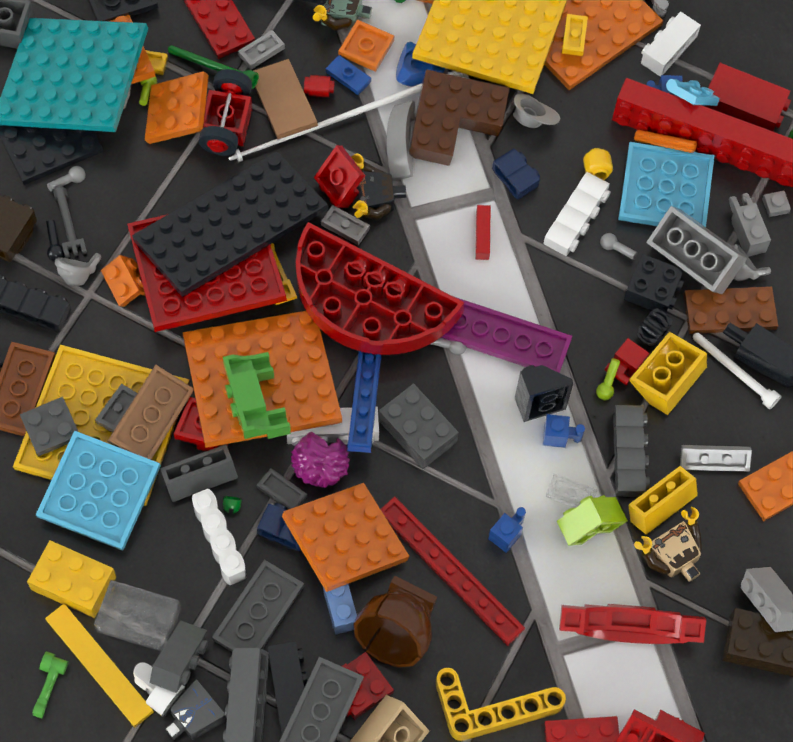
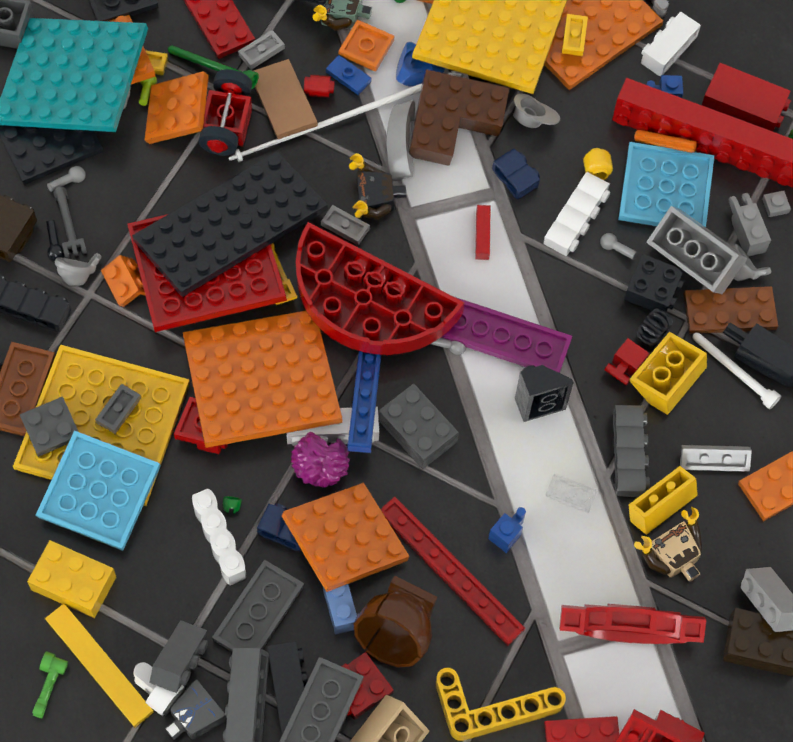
clear brick [94,580,181,652] -> none
medium nougat tile [107,365,194,460] -> none
dark grey brick [160,444,238,502] -> none
bright green bracket [223,352,291,439] -> none
dark grey tile [257,468,308,510] -> none
red plate [314,145,365,208] -> none
blue brick [543,414,585,448] -> none
lime brick [557,495,628,546] -> none
lime bar [596,358,620,400] -> none
medium azure plate [666,79,720,106] -> none

